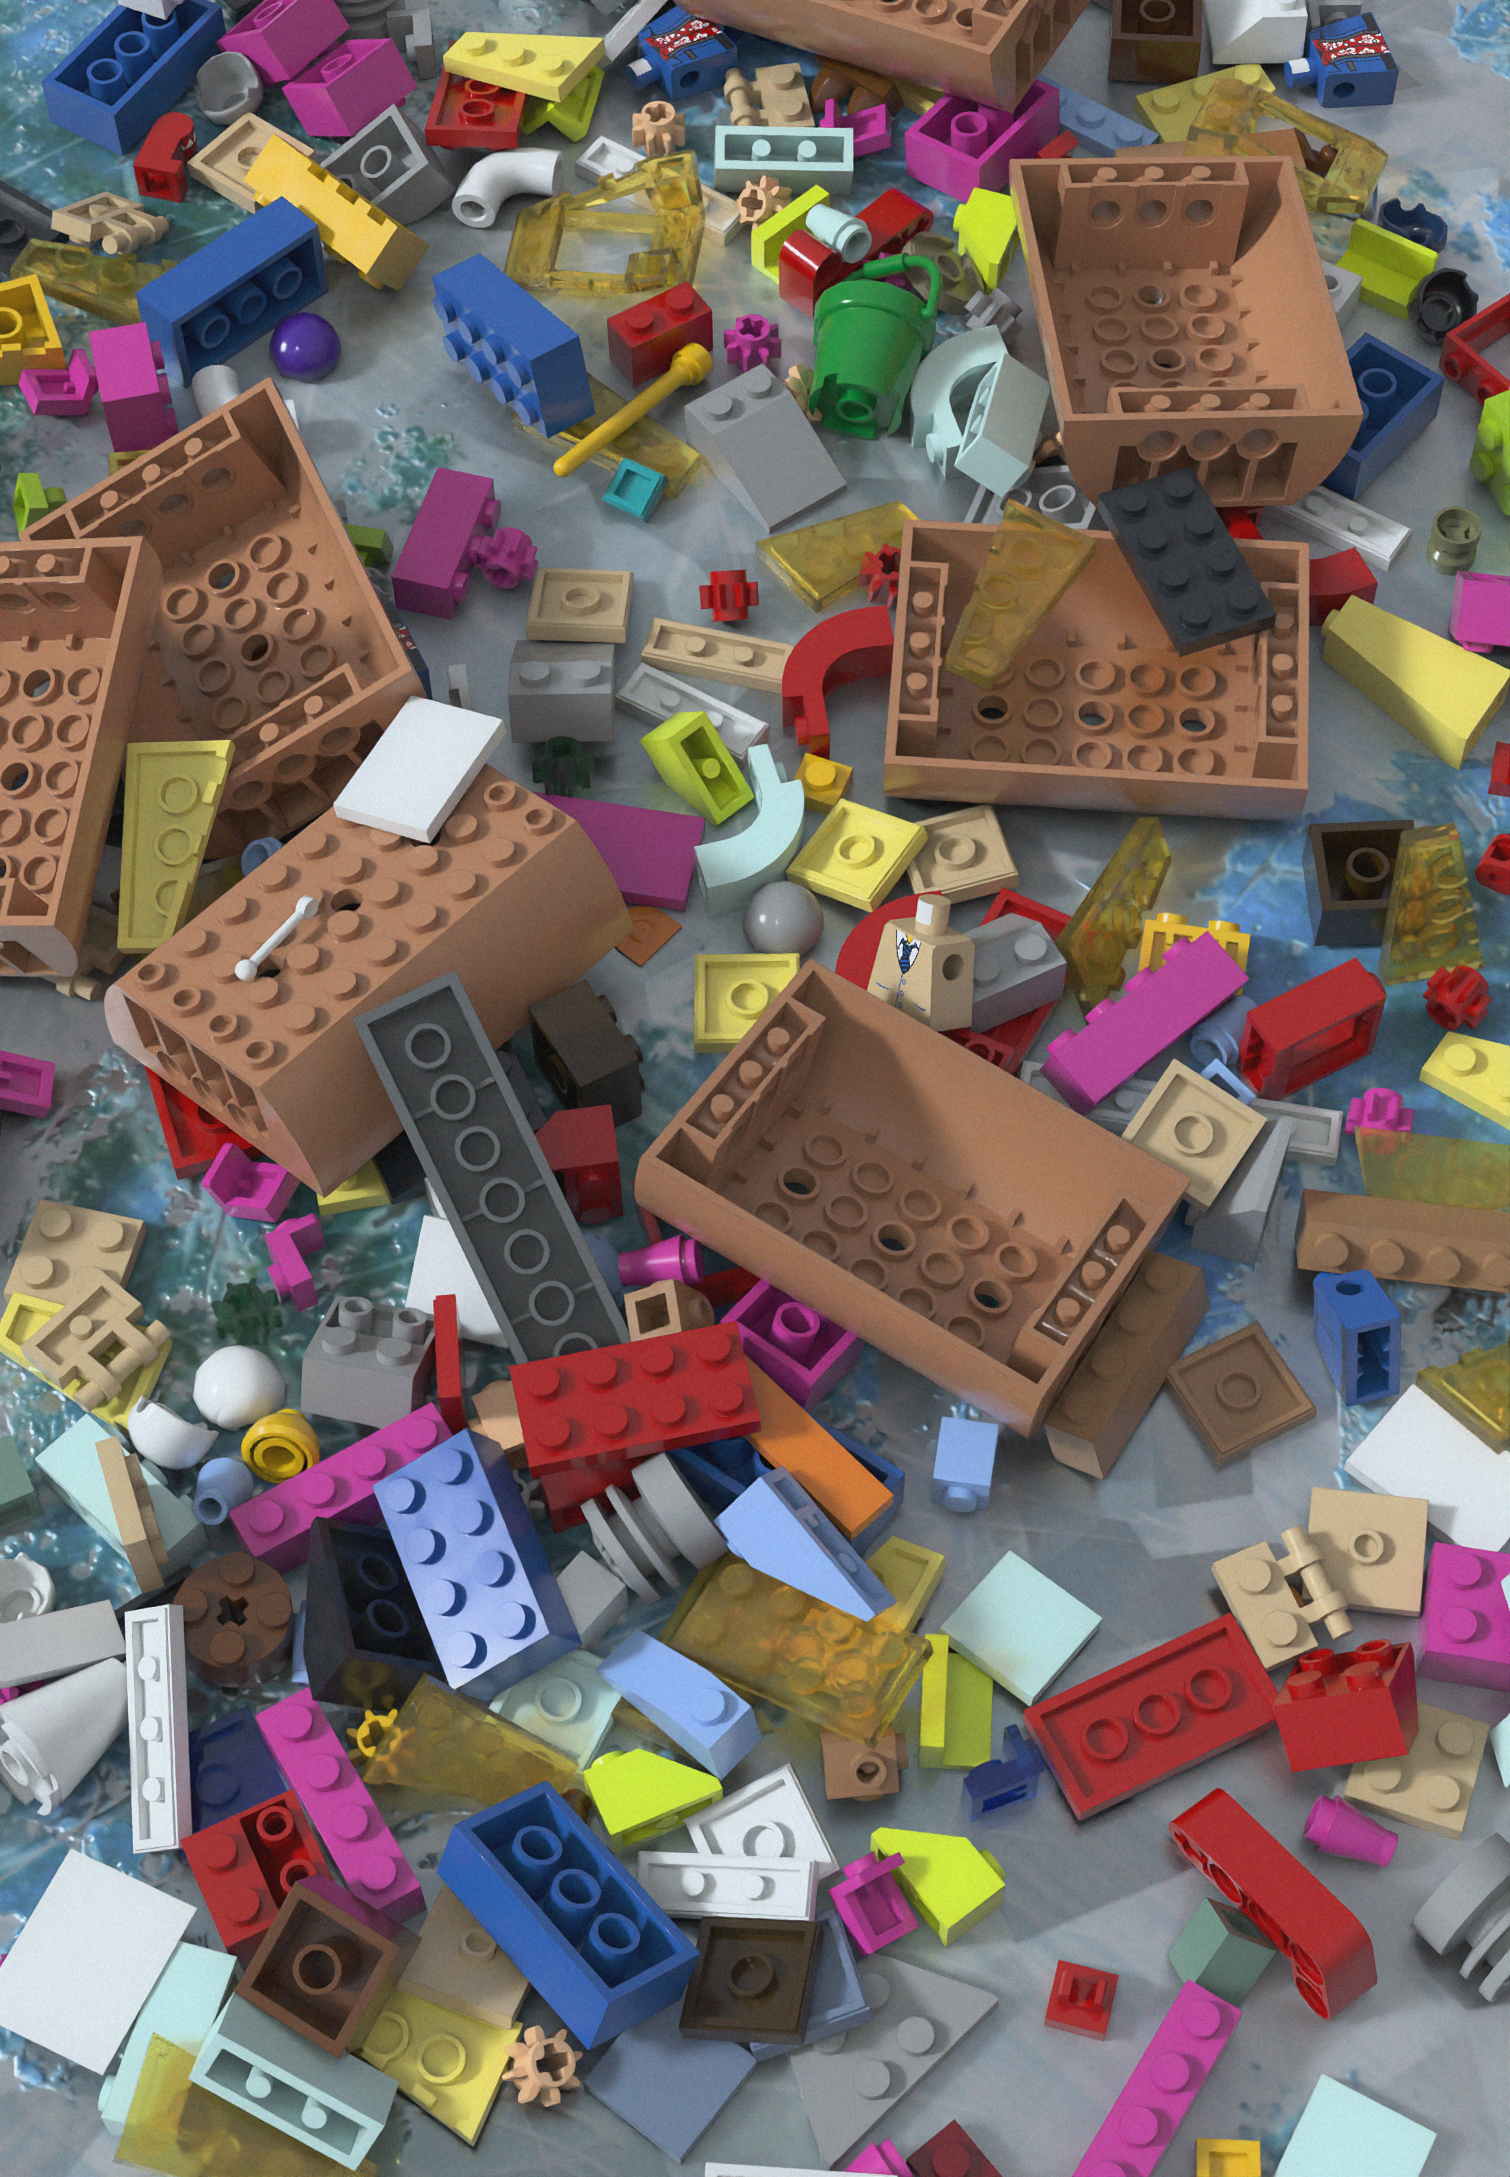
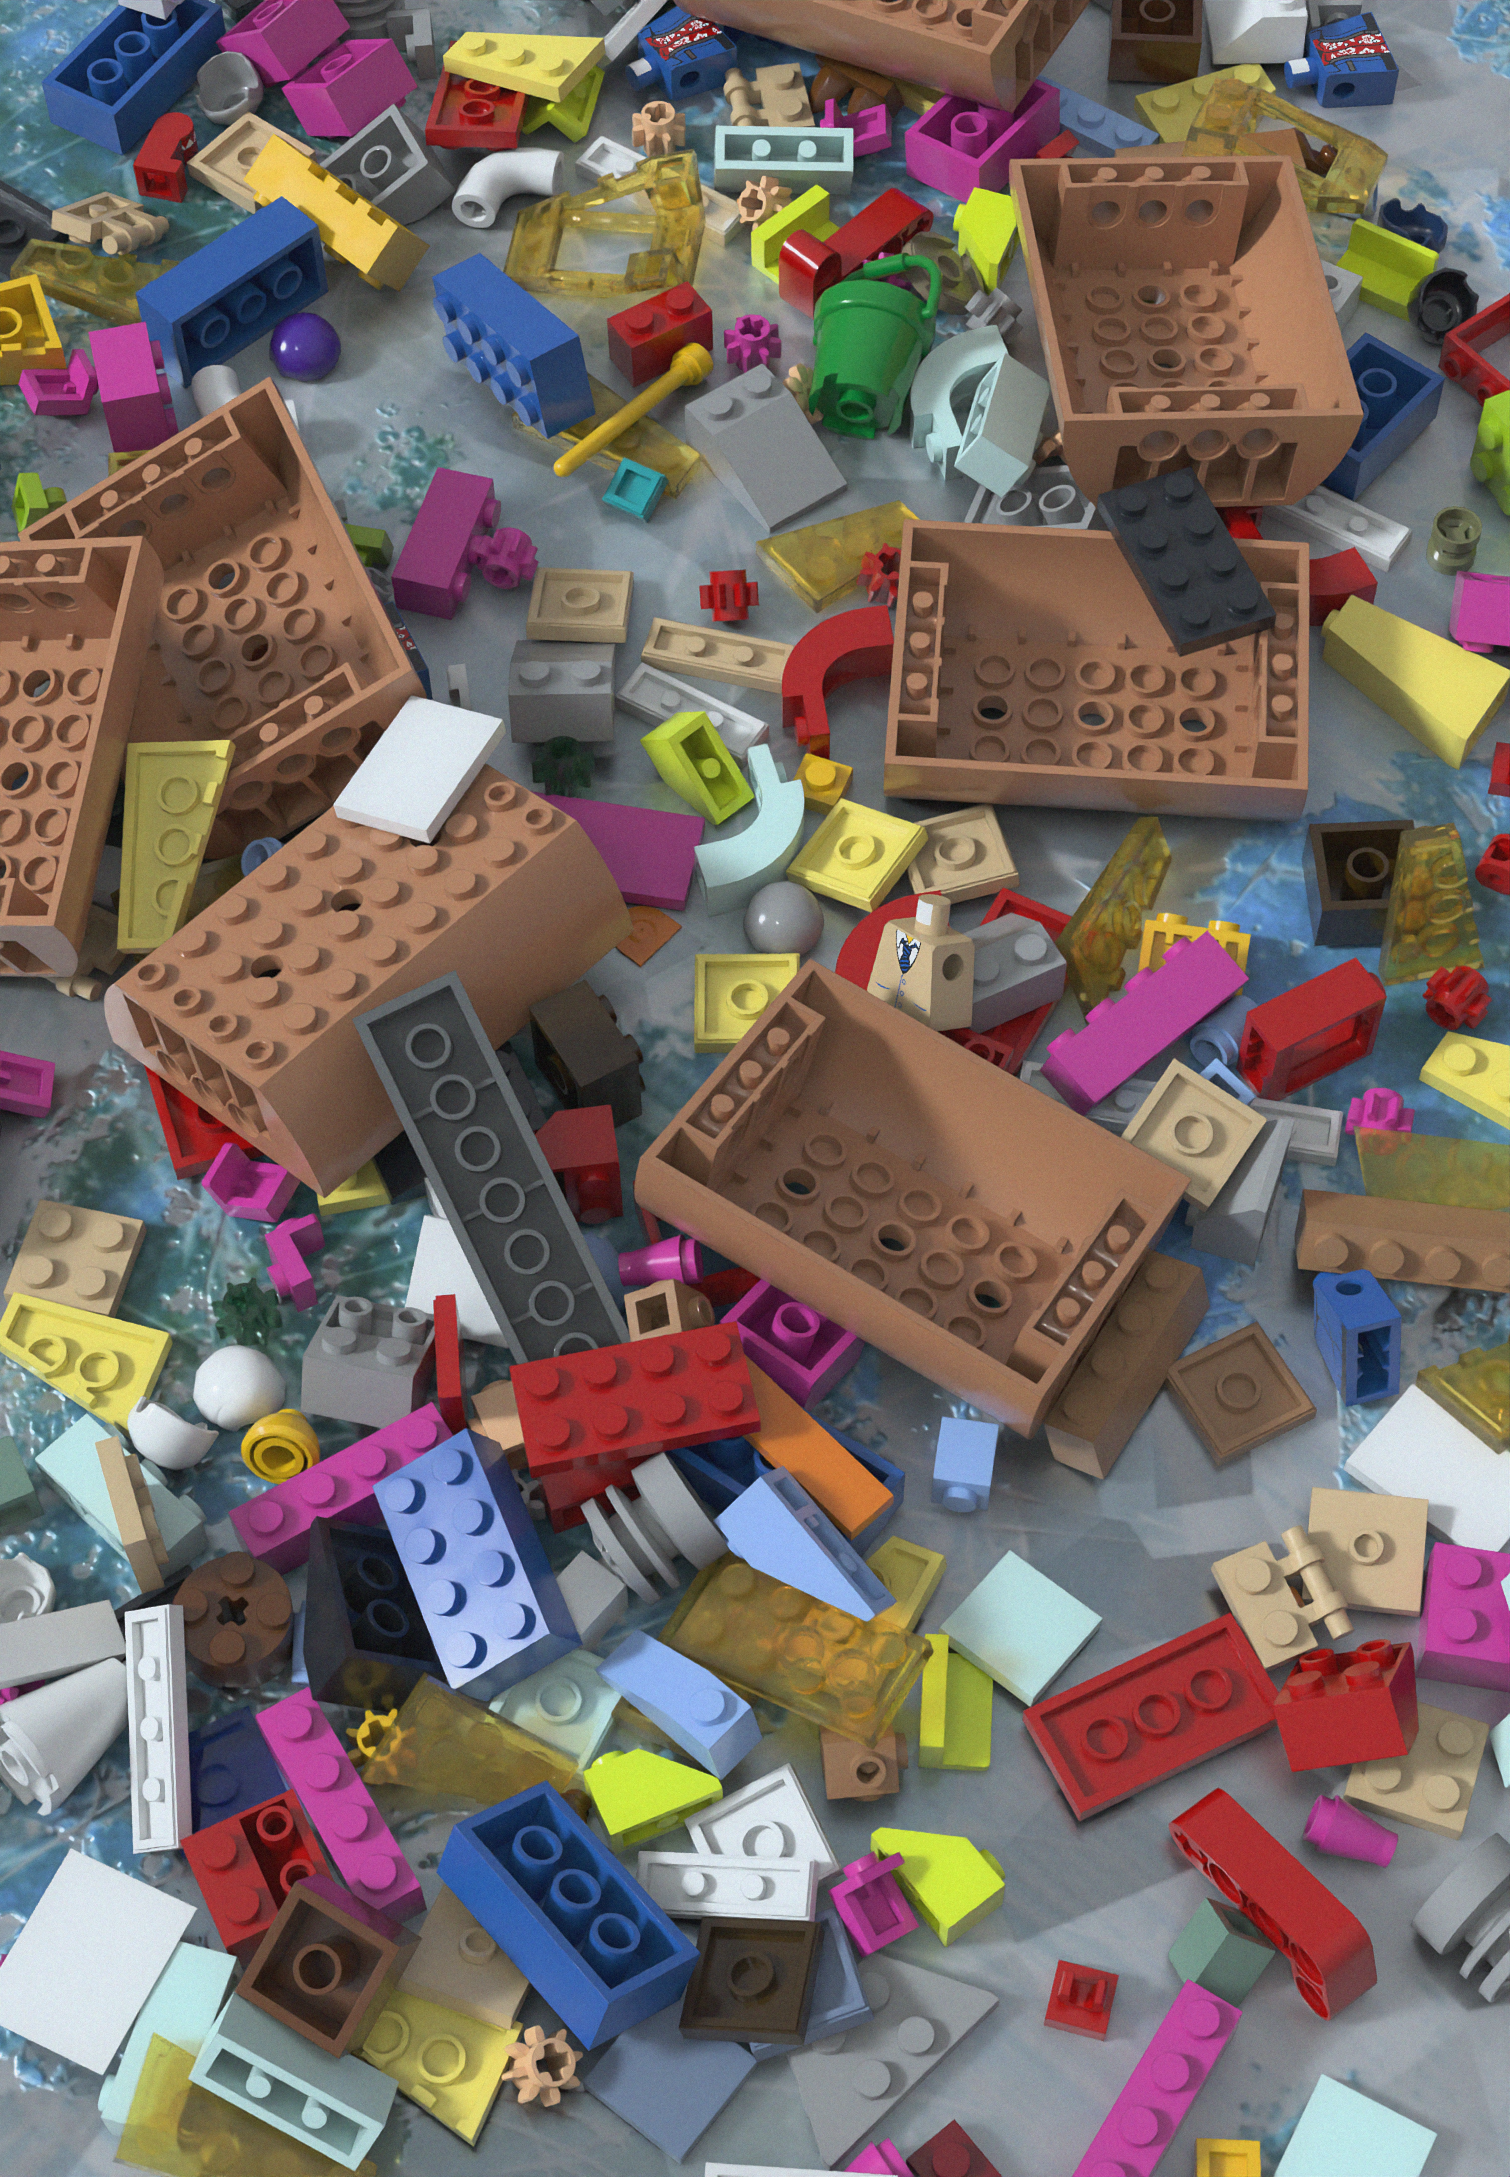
tan plate [20,1271,171,1413] -> none
light blue cone [193,1457,254,1525] -> none
white hinge [235,895,319,981] -> none
light aqua cone [806,204,872,263] -> none
clear yellow wing [945,498,1097,691] -> none
clear blue bracket [961,1724,1044,1822] -> none

